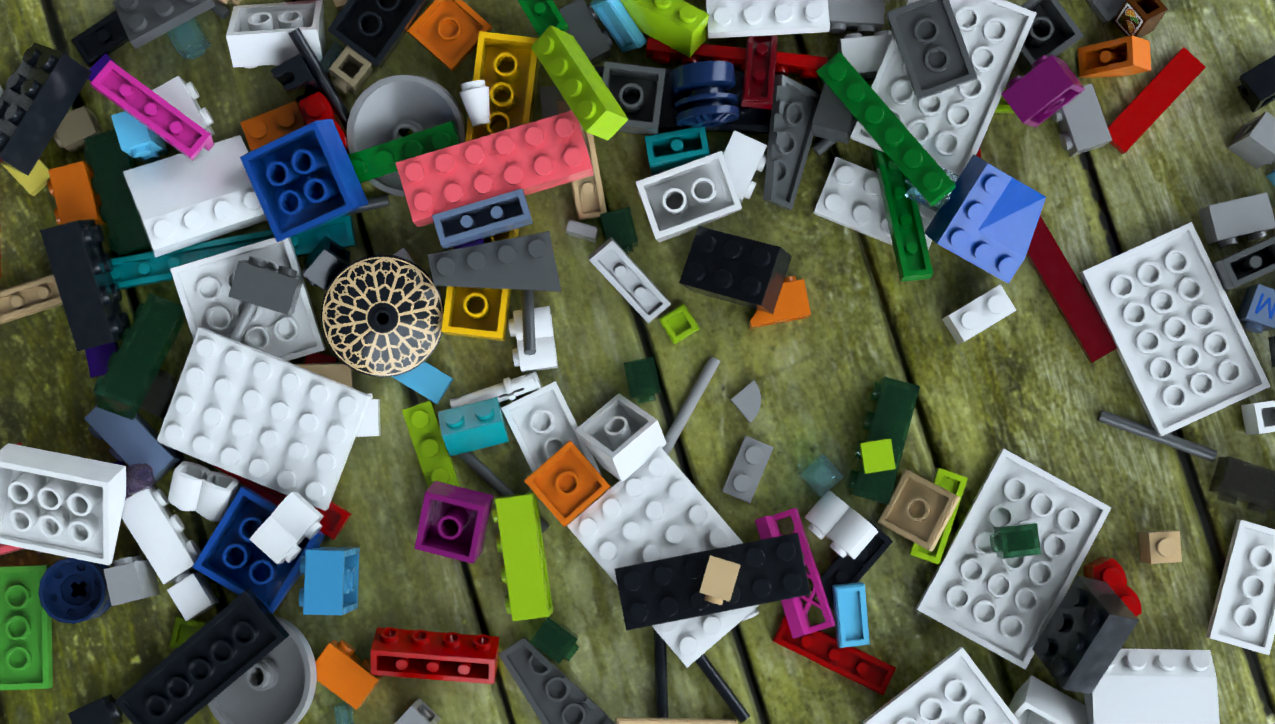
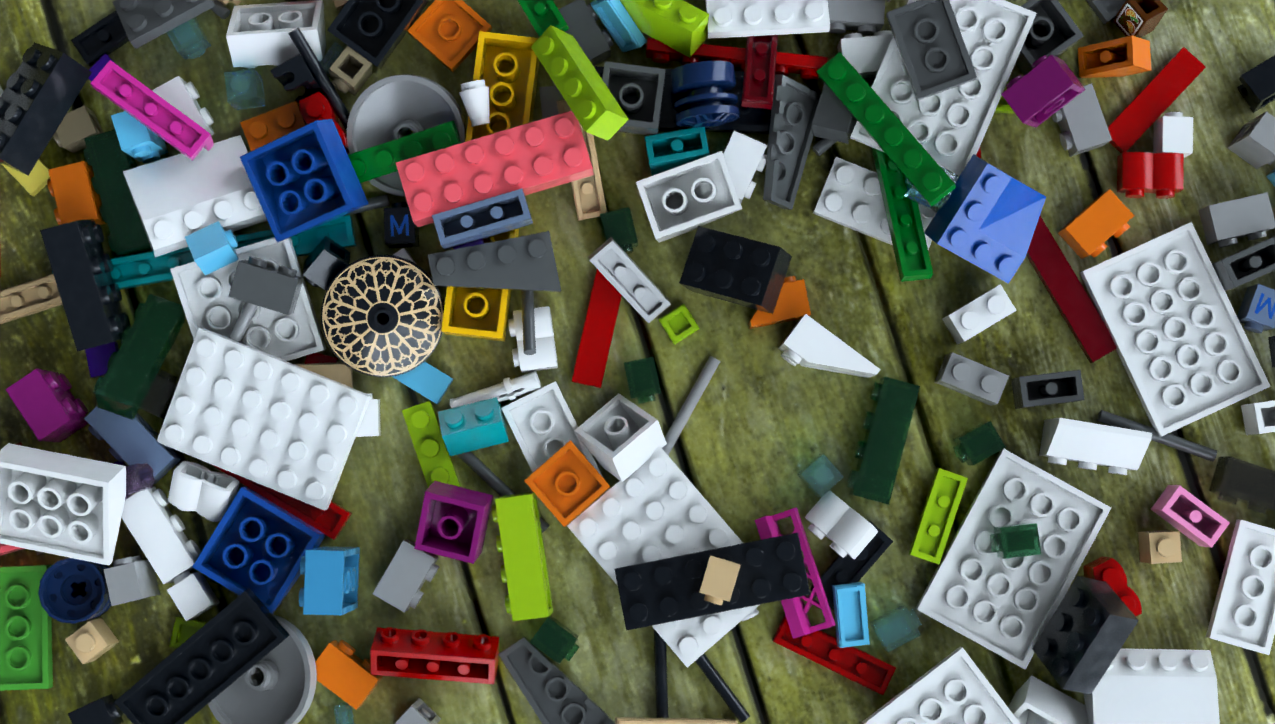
white brick [249,492,324,565] -> none
light grey tile [566,220,599,243] -> none
light grey plate [722,436,774,503] -> none
light grey tile [731,380,761,423] -> none
lime tile [859,438,896,474] -> none
tan tile [877,469,961,552] -> none
none -> magenta brick [5,368,89,442]
none -> tan brick [65,618,119,664]
none -> medium azure brick [185,221,239,275]
none -> clear light blue brick [224,68,266,110]
none -> light grey brick [373,539,439,612]
none -> black brick [384,202,419,248]
none -> red tile [571,269,622,388]
none -> white slope [778,314,881,378]
none -> clear light blue brick [870,605,921,652]
none -> light grey brick [934,352,1009,406]
none -> clear green brick [953,421,1006,466]
none -> dark grey brick [1011,370,1085,409]
none -> white slope [1039,418,1152,475]
none -> orange piece [1058,189,1134,259]
none -> red brick [1117,152,1184,199]
none -> bright pink brick [1151,485,1230,548]
none -> white brick [1153,112,1193,158]

